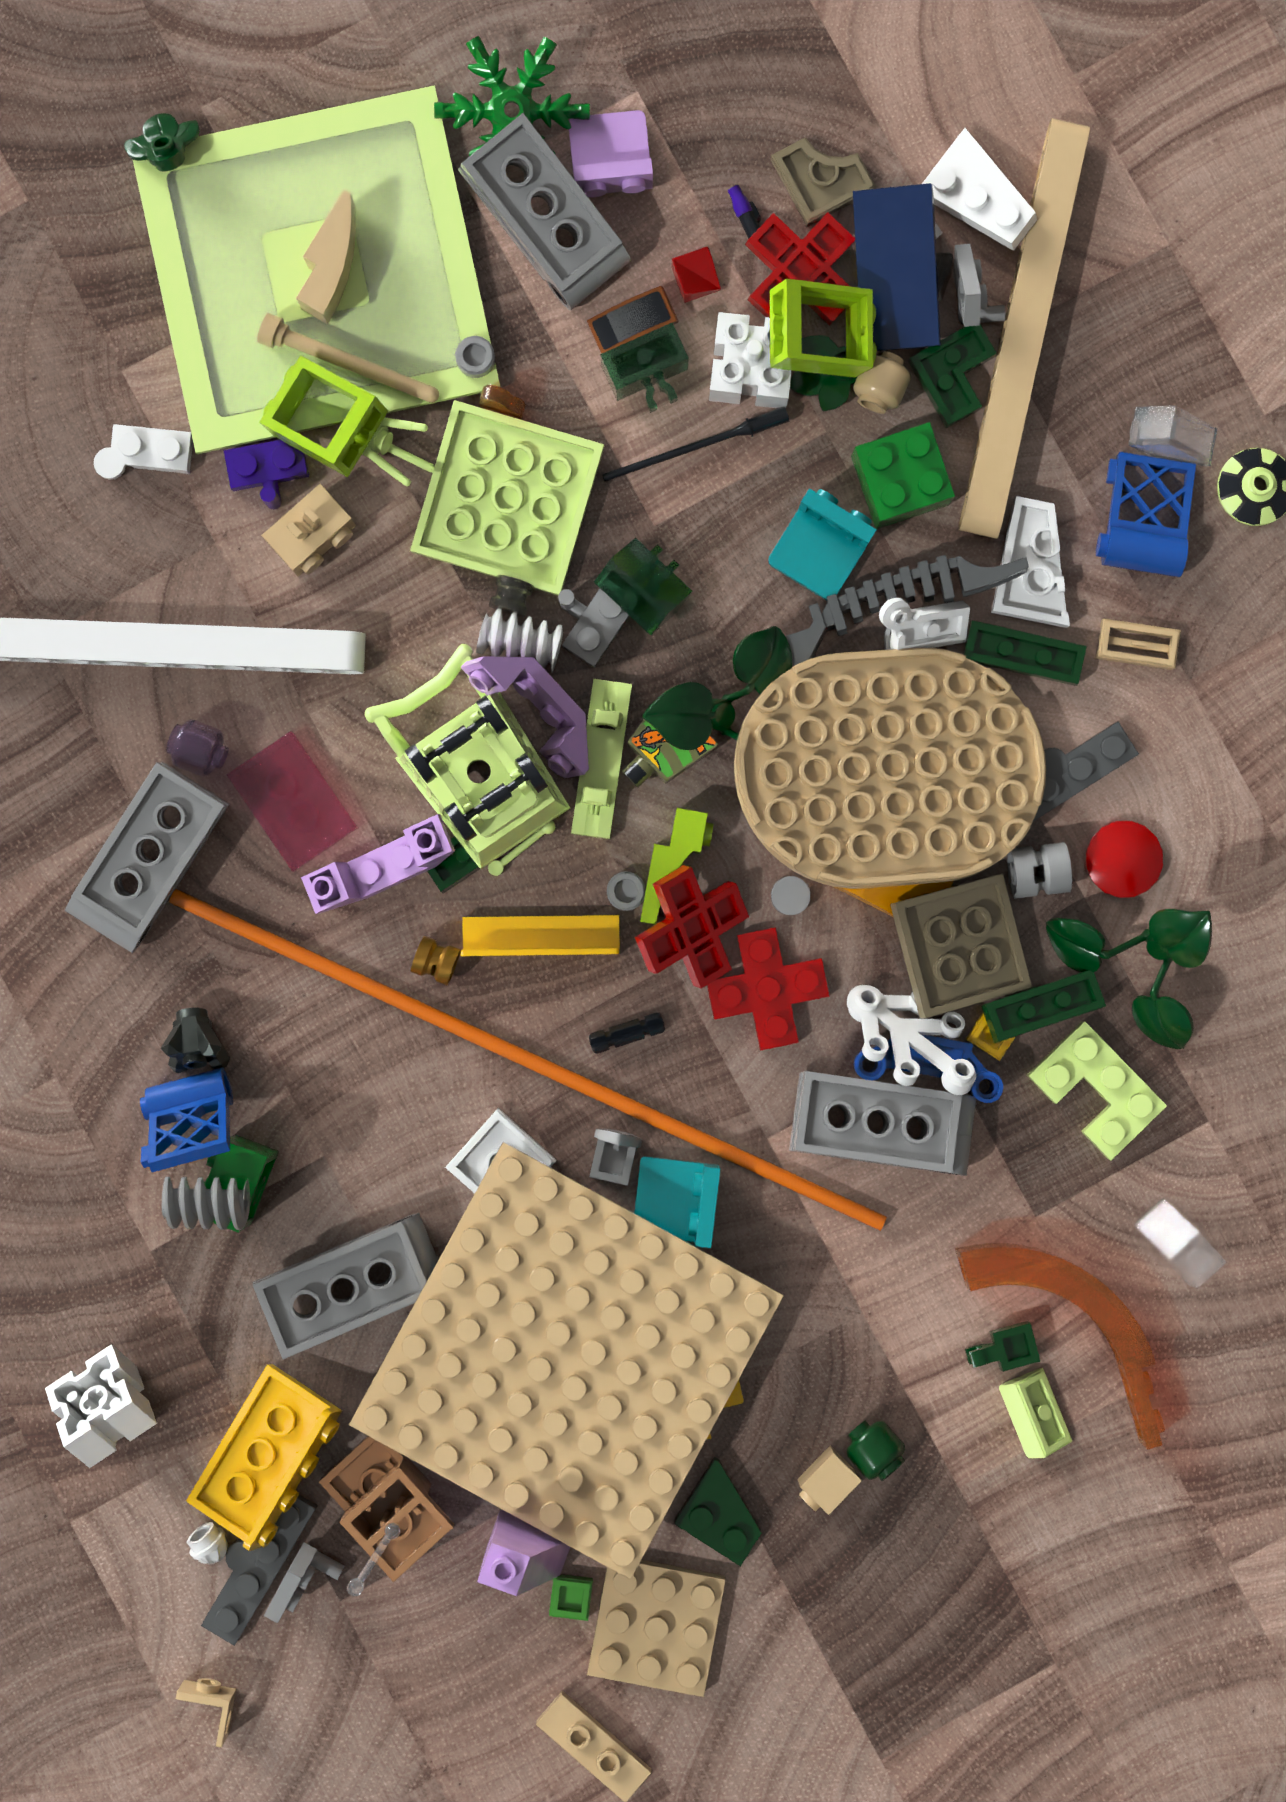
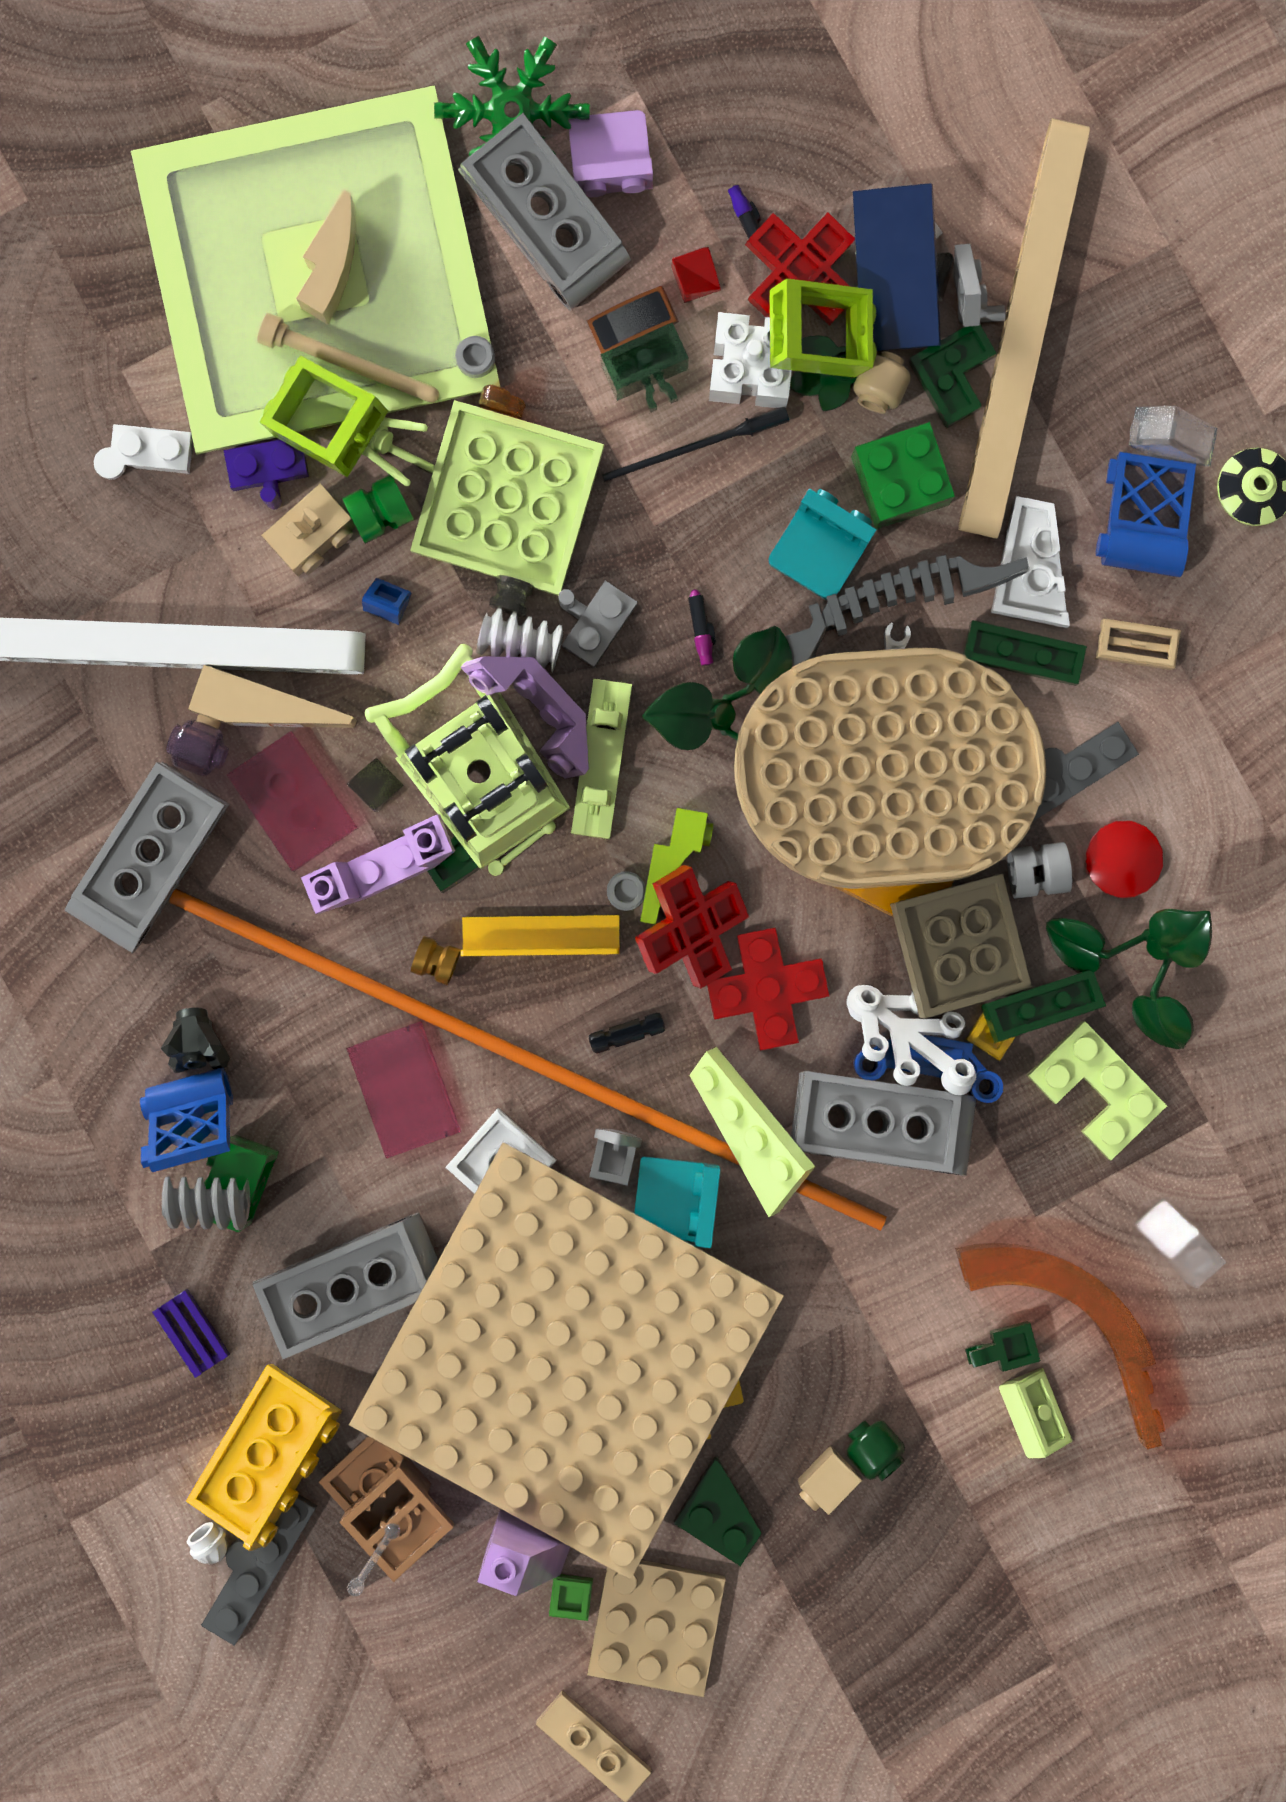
white brick [45,1344,157,1468] -> none
dark green plate [124,113,200,172] -> none
tan bracket [176,1678,236,1748] -> none
light grey plate [264,1542,345,1623] -> none
clear green brick [594,538,693,635] -> none
torso [622,691,718,788] -> none
dark tan tile [770,137,876,227] -> none
light grey tile [771,876,810,915] -> none
white hinge [879,598,970,650] -> none
white wing [922,128,1037,251] -> none
none -> dark purple tile [152,1289,230,1378]
none -> tan slope [188,665,357,729]
none -> green wheel [342,474,414,544]
none -> clear pink piece [346,1021,461,1159]
none -> clear smoke slope [347,758,404,813]
none -> blue slope [362,578,412,625]
none -> piece [688,589,716,666]
none -> yellowish green wing [689,1047,815,1217]

